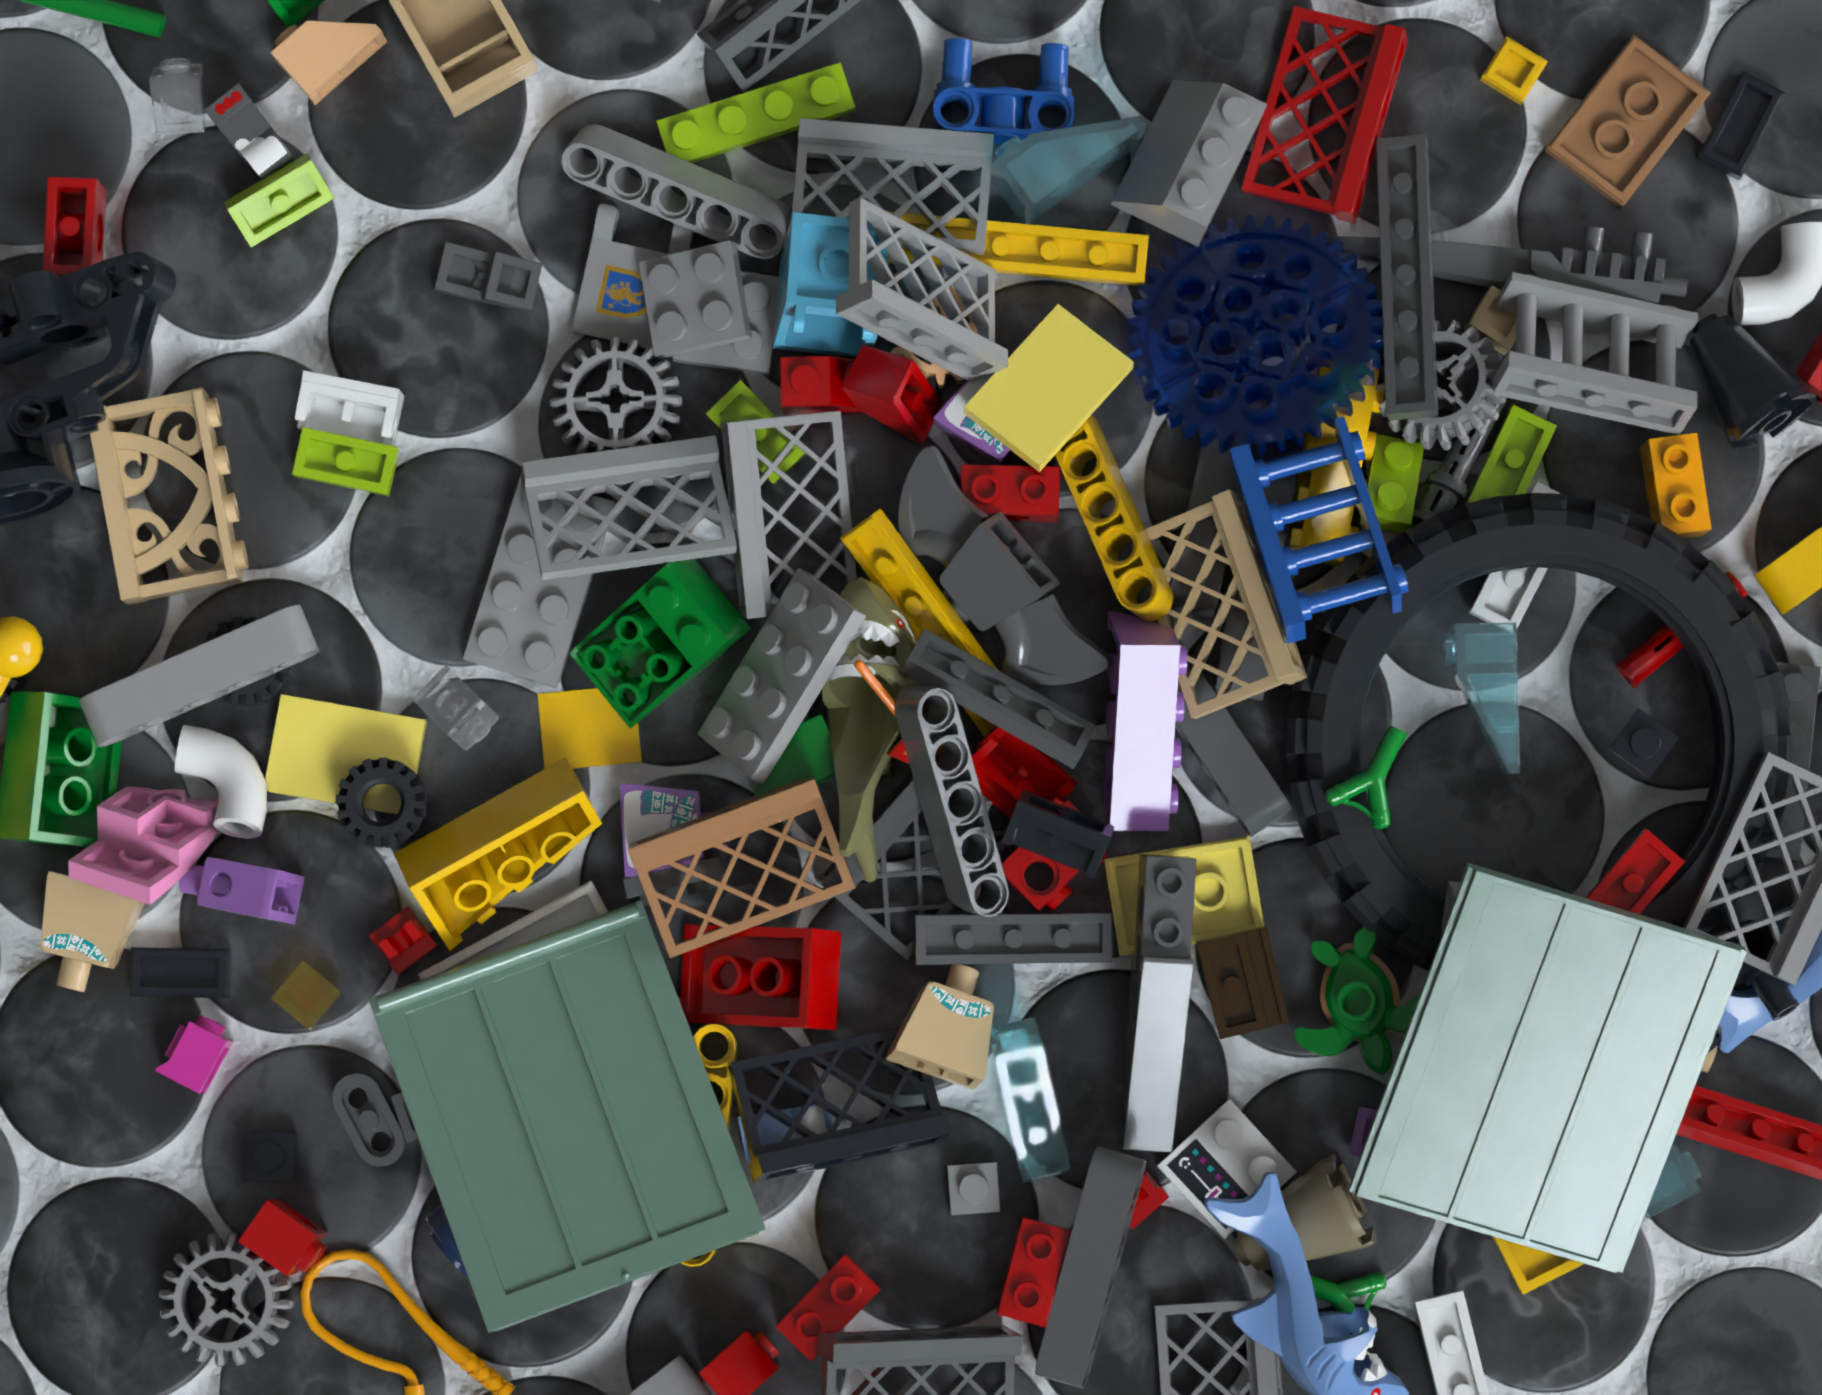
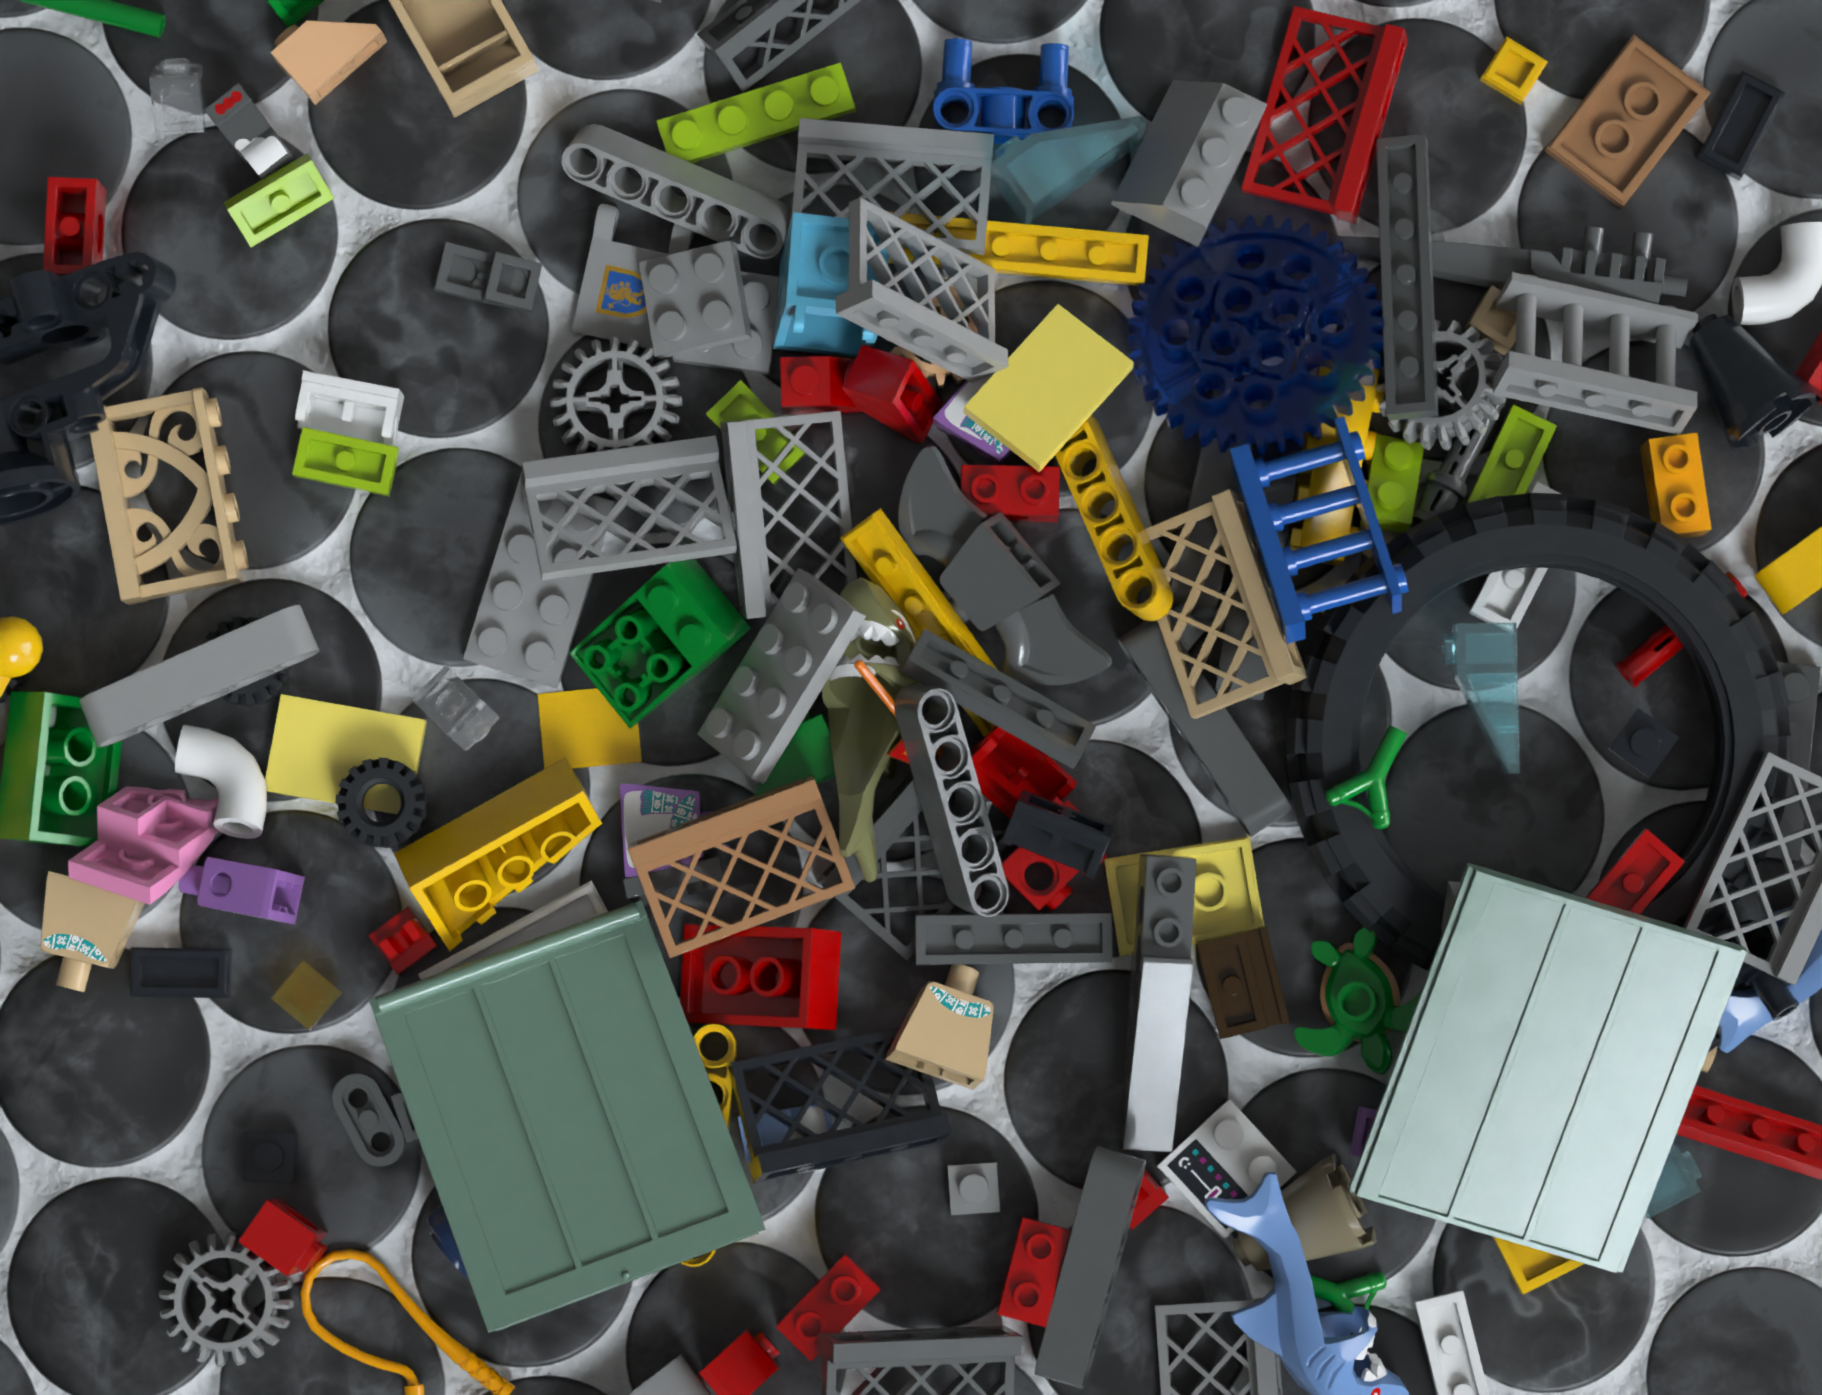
dark pink window [155,1014,234,1094] -> none
clear light blue slope [990,1017,1071,1183] -> none
wedge [1103,611,1187,831] -> none

